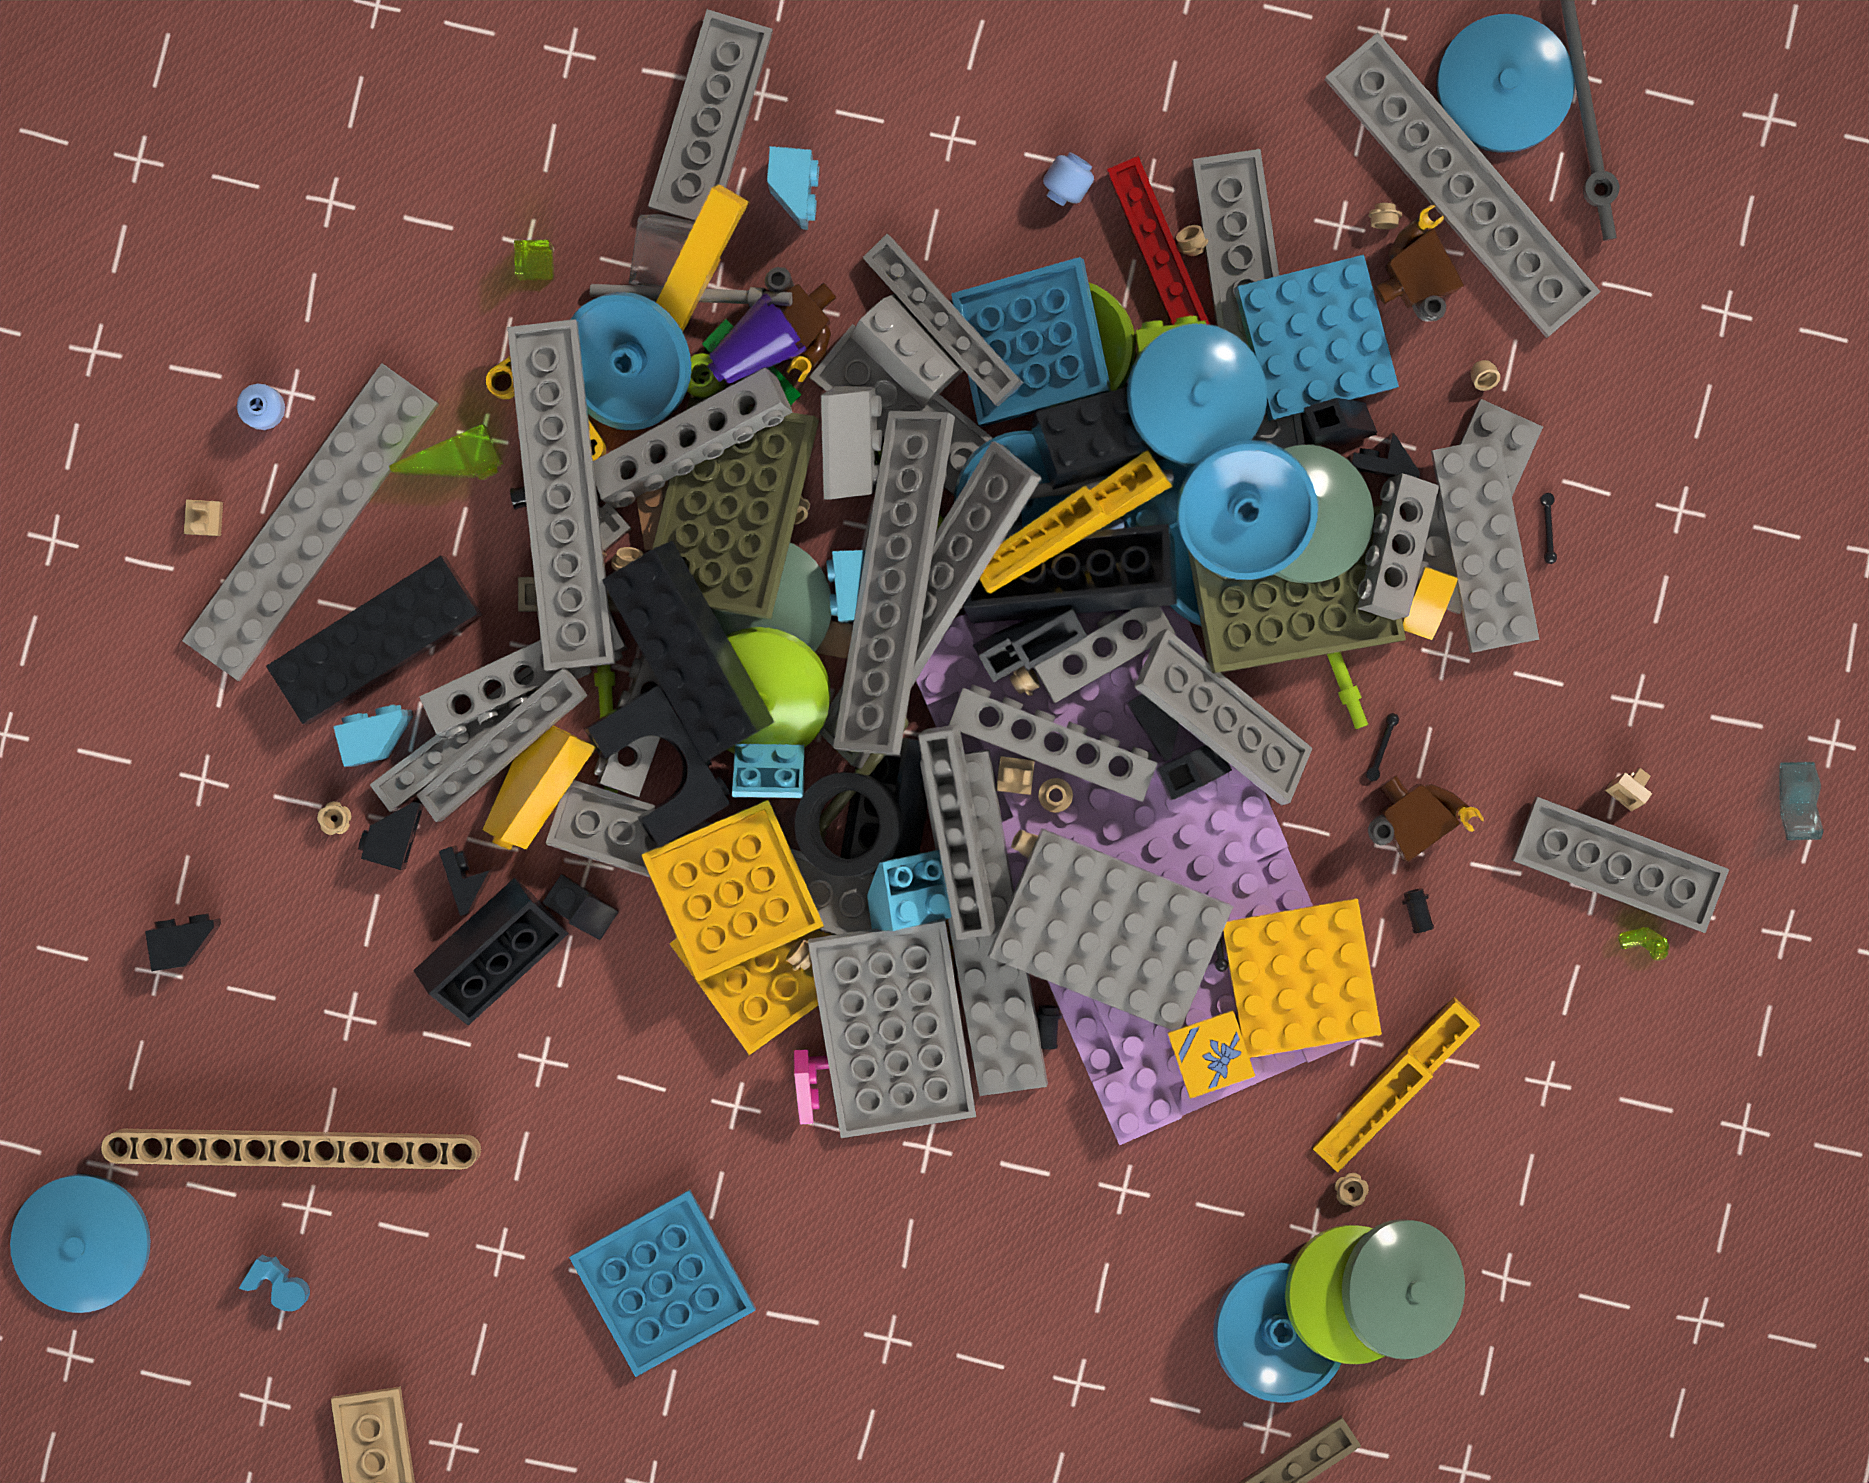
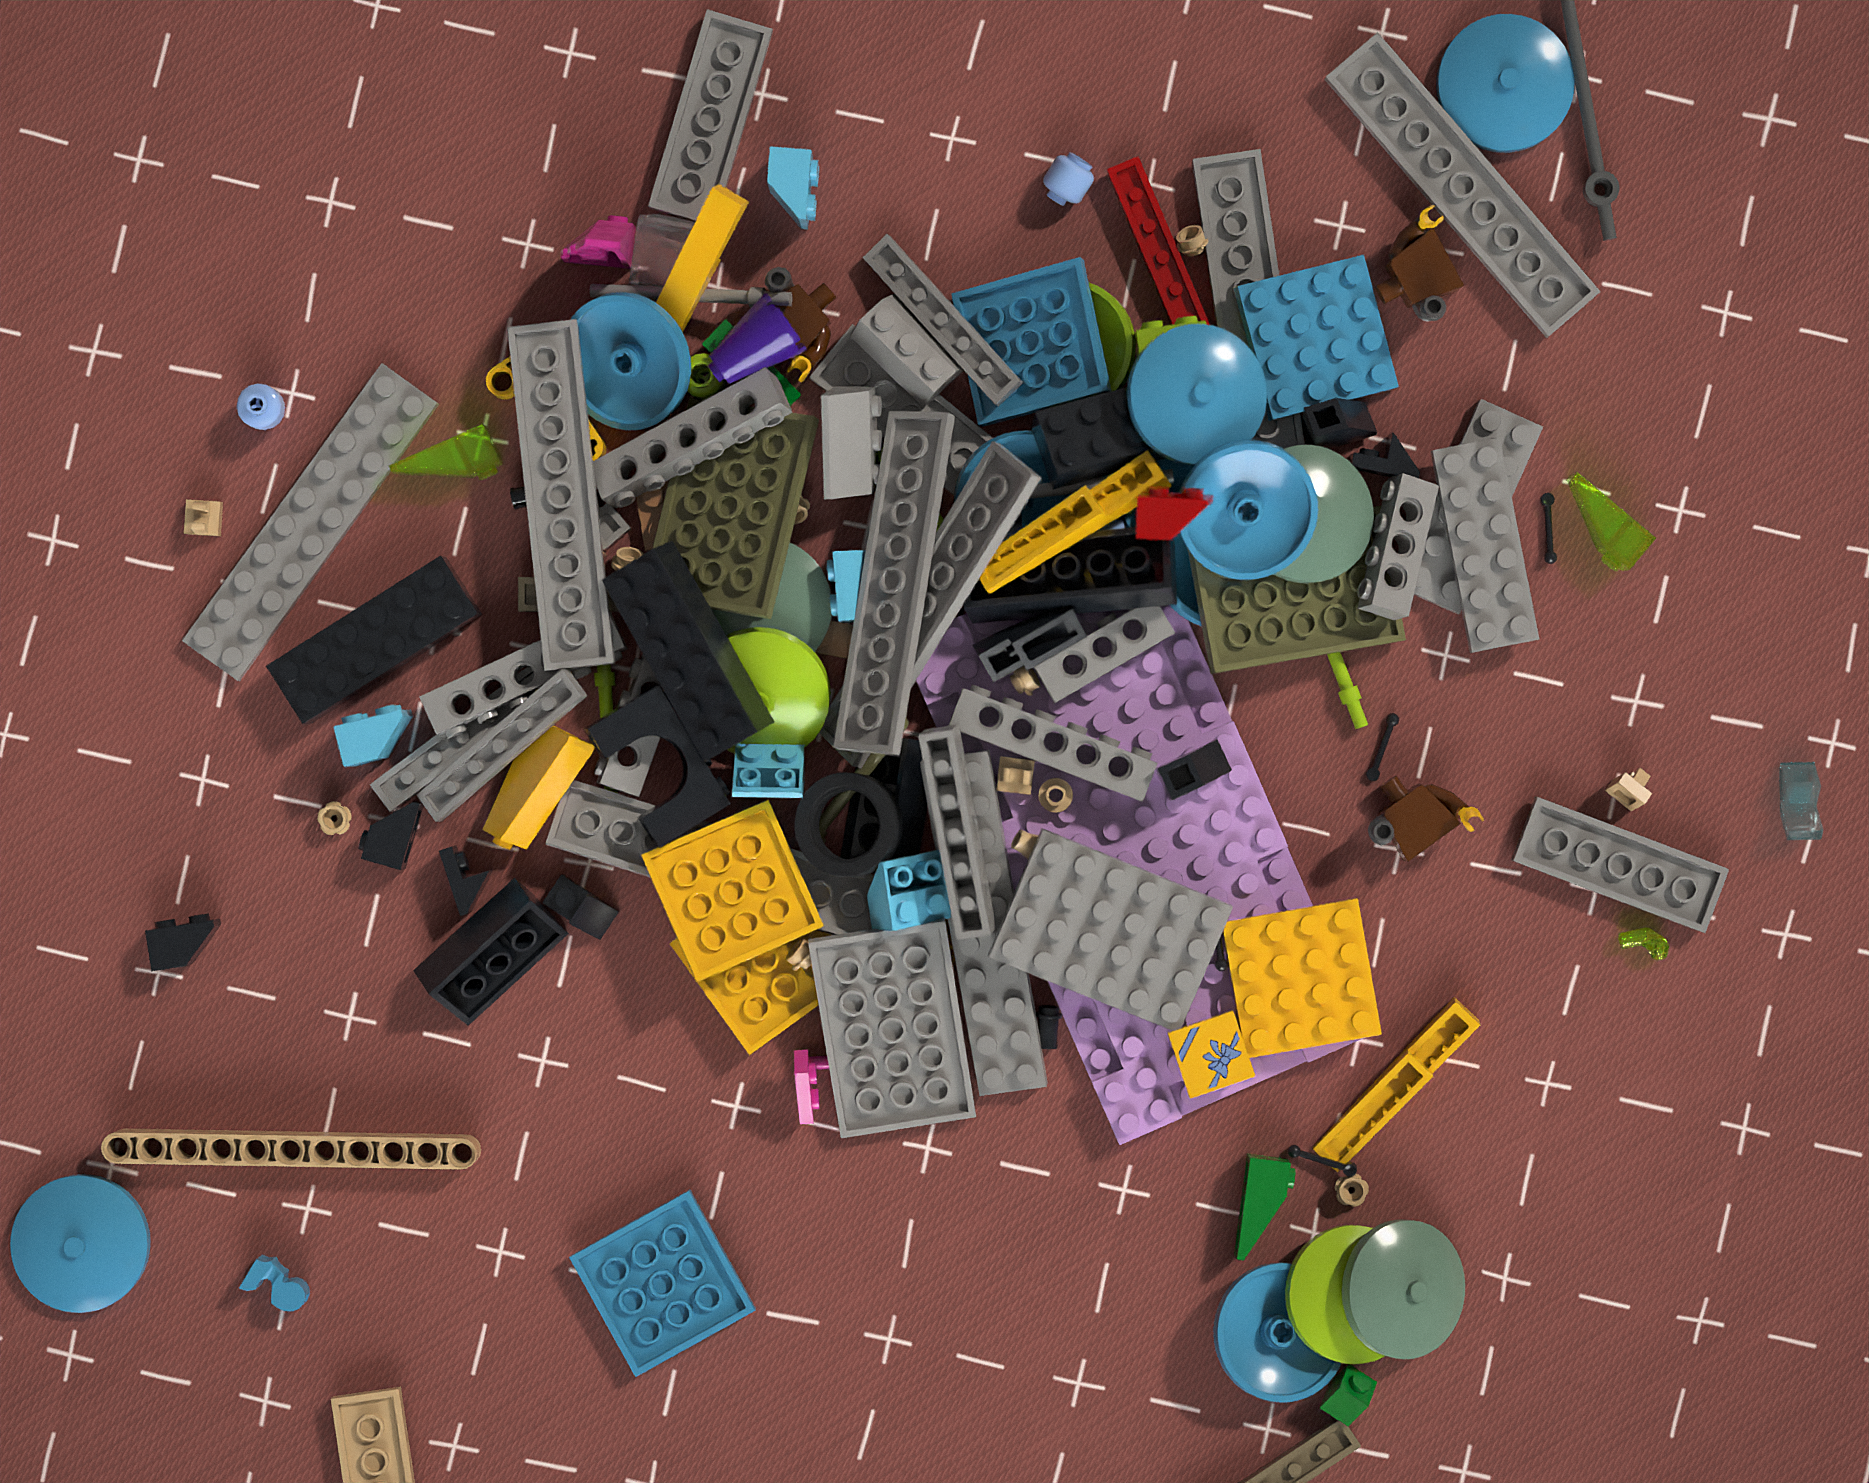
clear neon green panel [514,240,554,280] -> none
black slope [1126,693,1179,761] -> none
light grey plate [1134,629,1312,806] -> none
tan plate [1368,203,1402,229] -> none
yellow slope [1402,566,1458,640] -> none
black pin [1402,888,1434,933] -> none
tan hinge [1470,360,1500,391] -> none
none -> dark pink wedge [560,215,636,269]
none -> red slope [1136,486,1213,540]
none -> green slope [1234,1153,1296,1261]
none -> black hinge [1287,1145,1357,1177]
none -> green brick [1320,1364,1377,1426]
none -> clear neon green slope [1566,472,1656,572]

